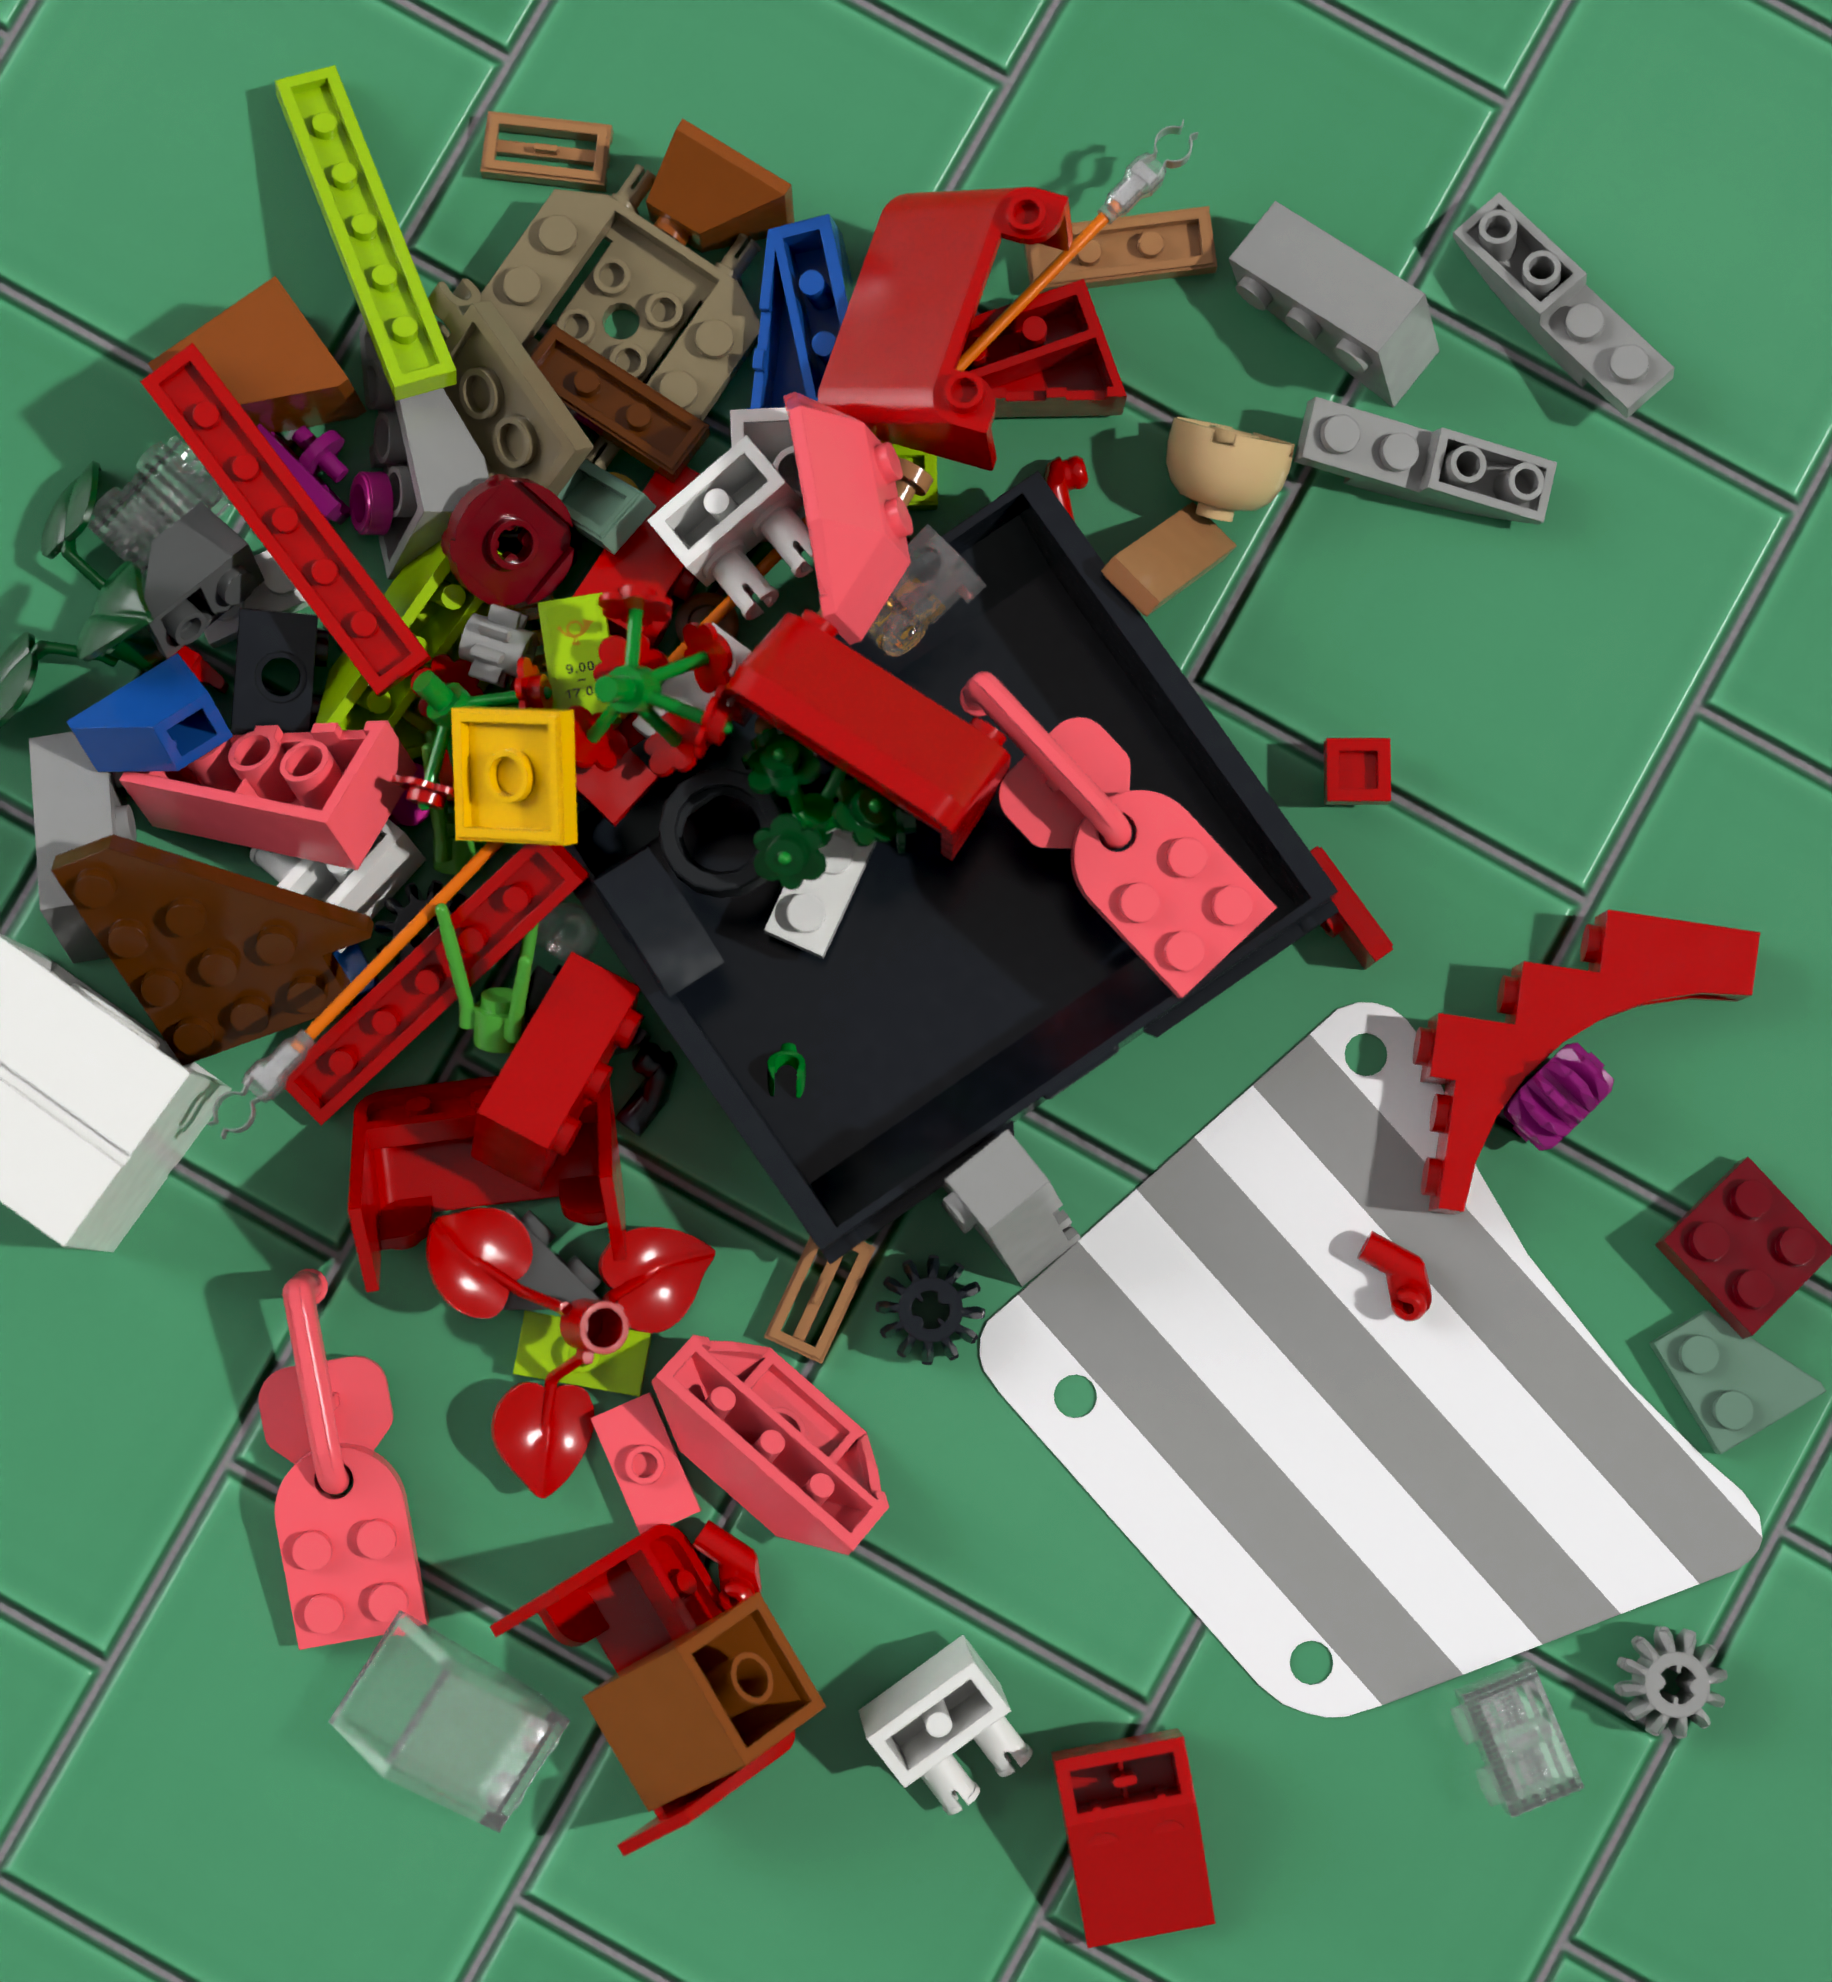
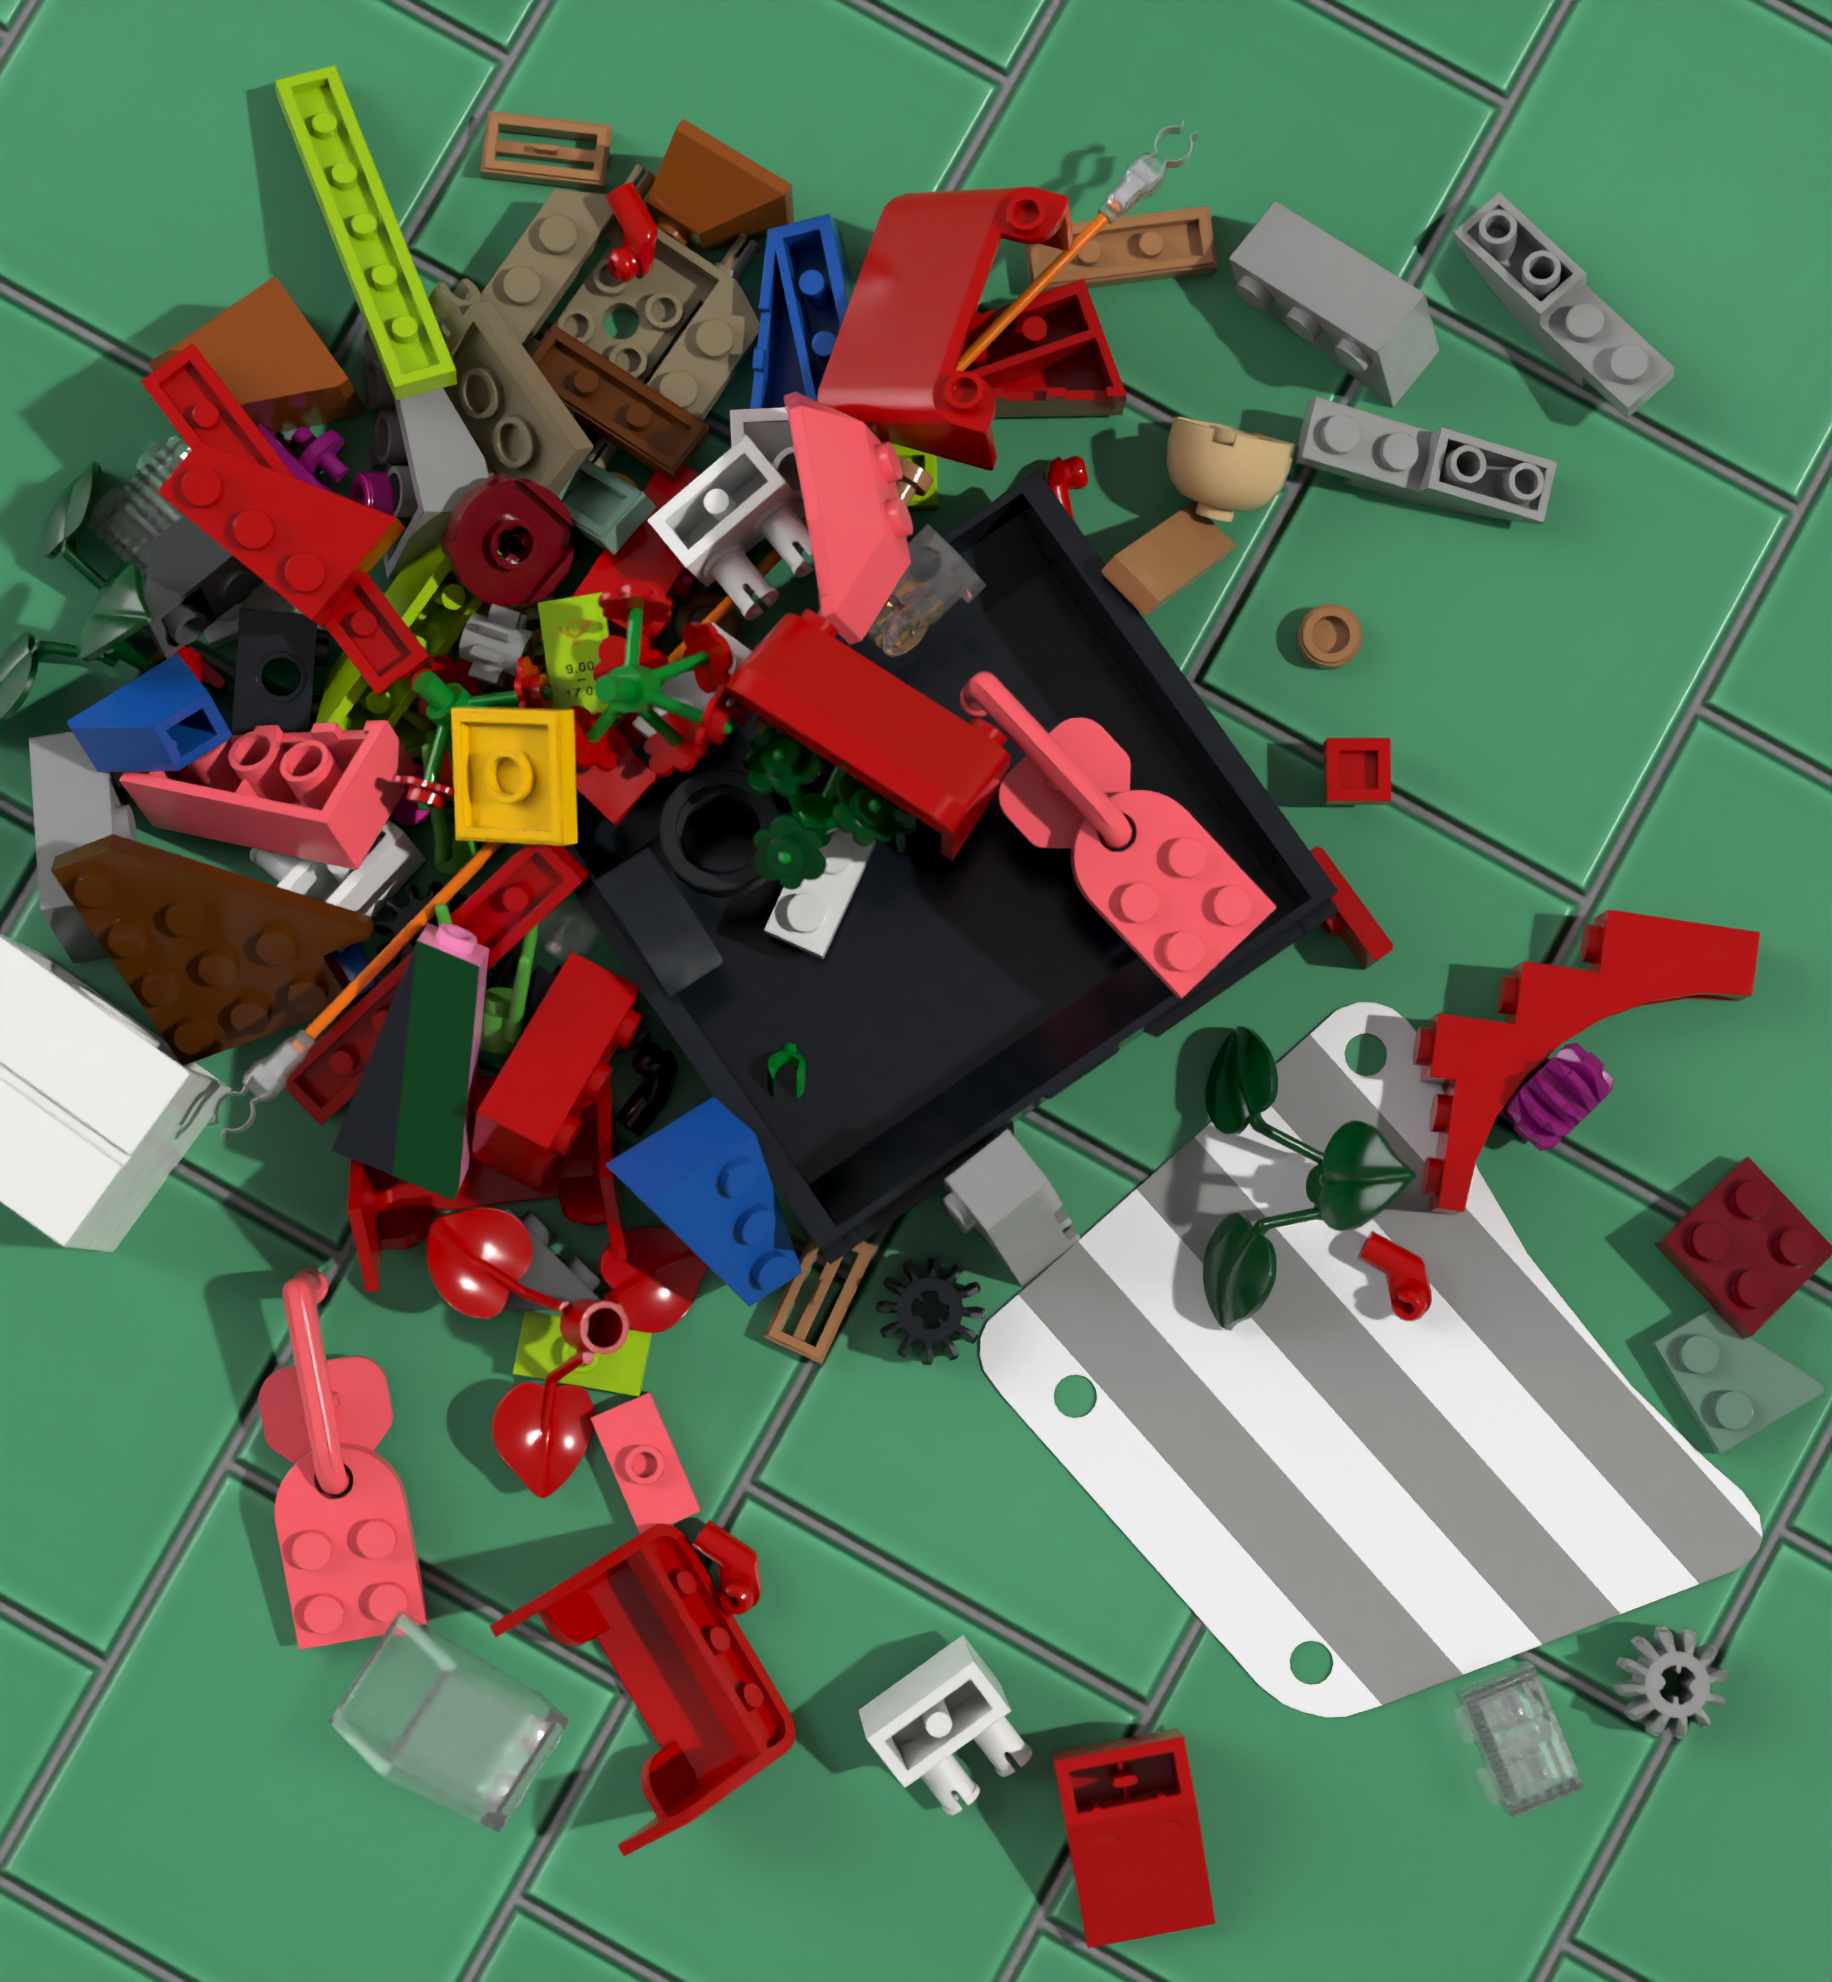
dark orange slope [582,1592,826,1812] -> none
coral wedge [651,1335,889,1555] -> none
none -> red wedge [157,441,405,628]
none -> slope [332,923,489,1201]
none -> blue wedge [605,1096,802,1307]
none -> red arm [606,182,658,283]
none -> dark green plant [1203,1026,1416,1331]
none -> medium nougat tile [1297,604,1362,670]

